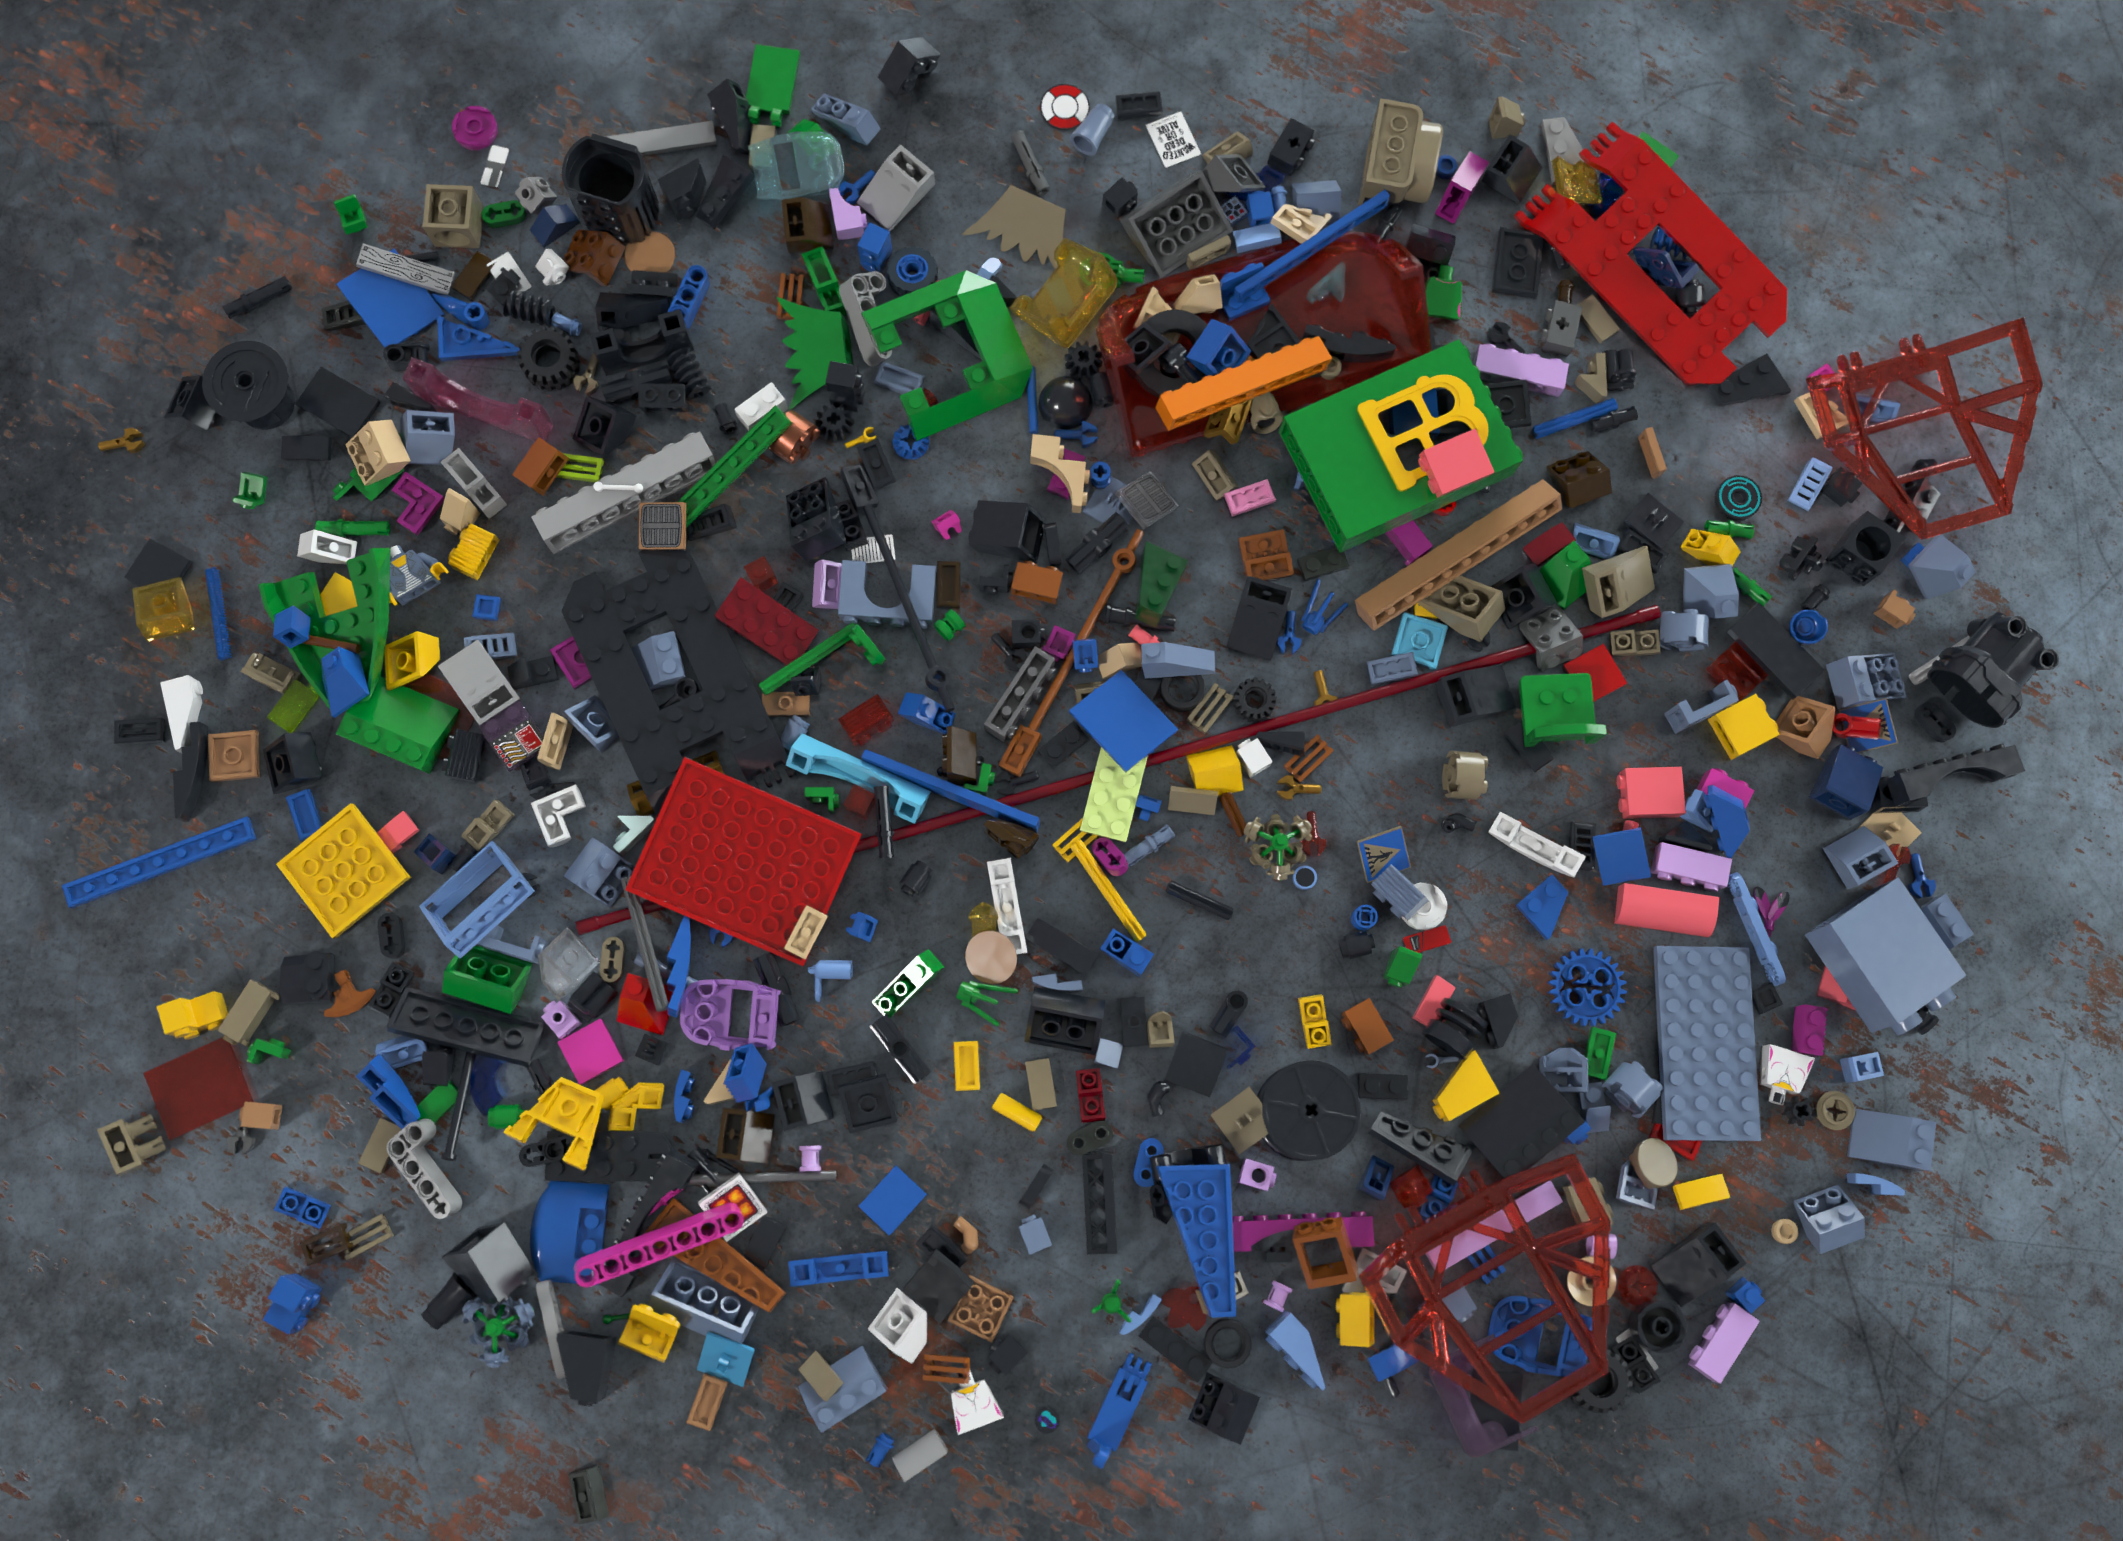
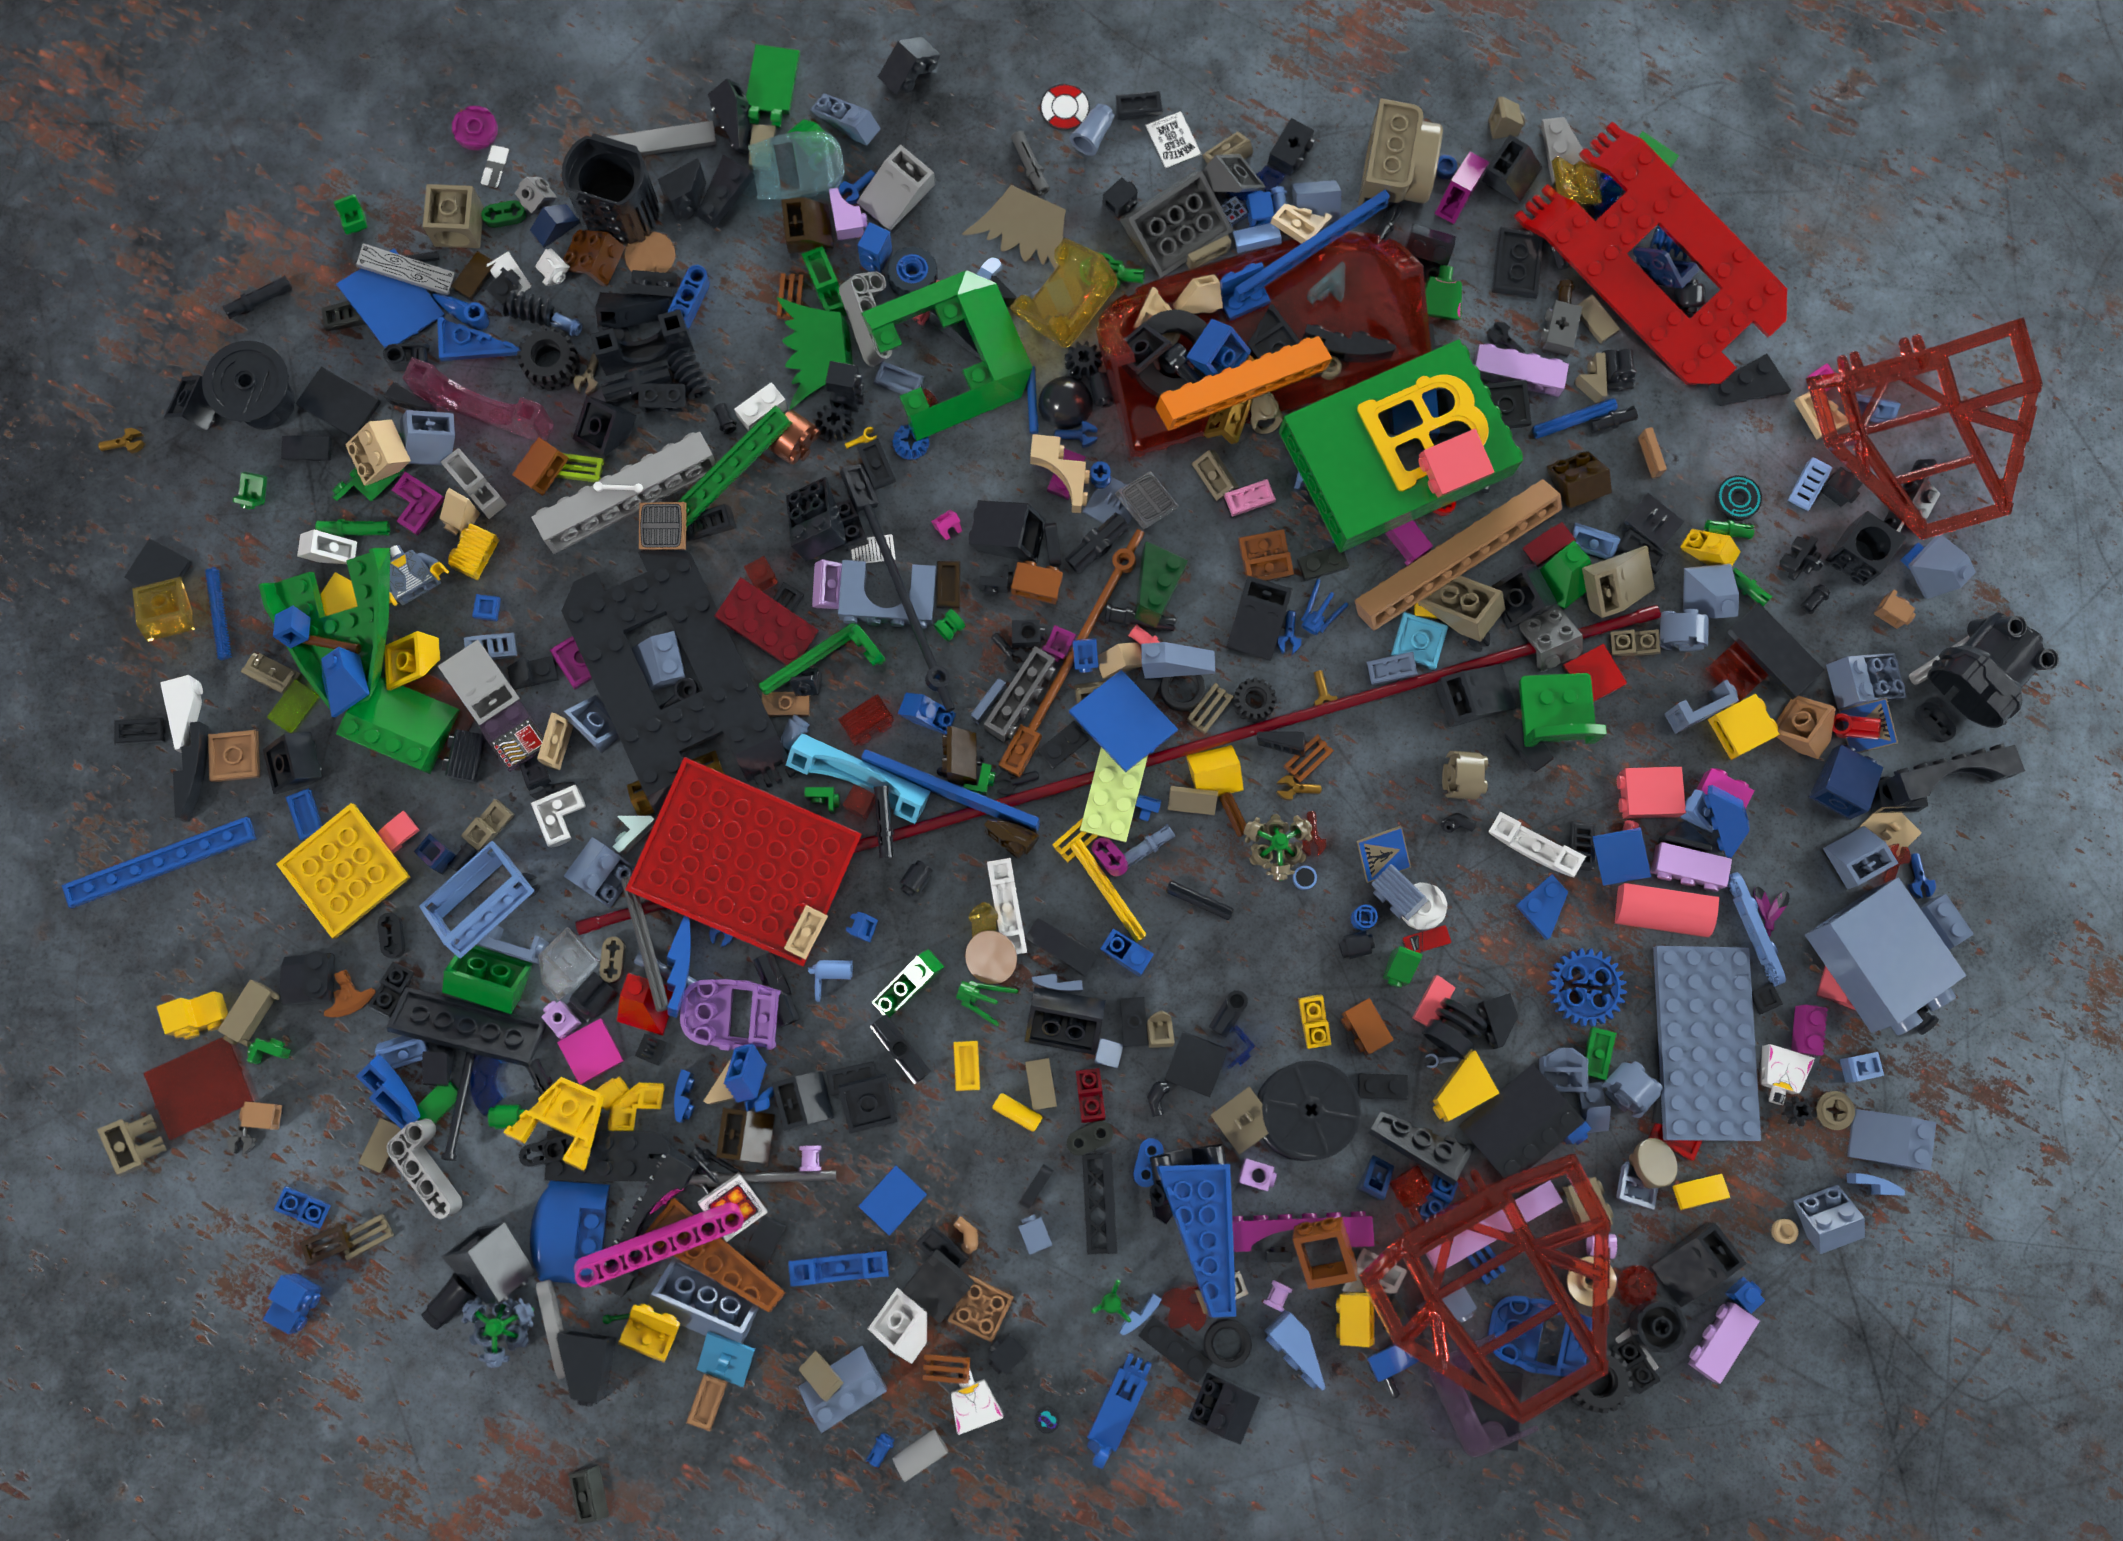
white brick [1236,738,1272,778] -> none
blue hair [1789,610,1828,644] -> none
none -> sand blue tile [971,678,1006,725]

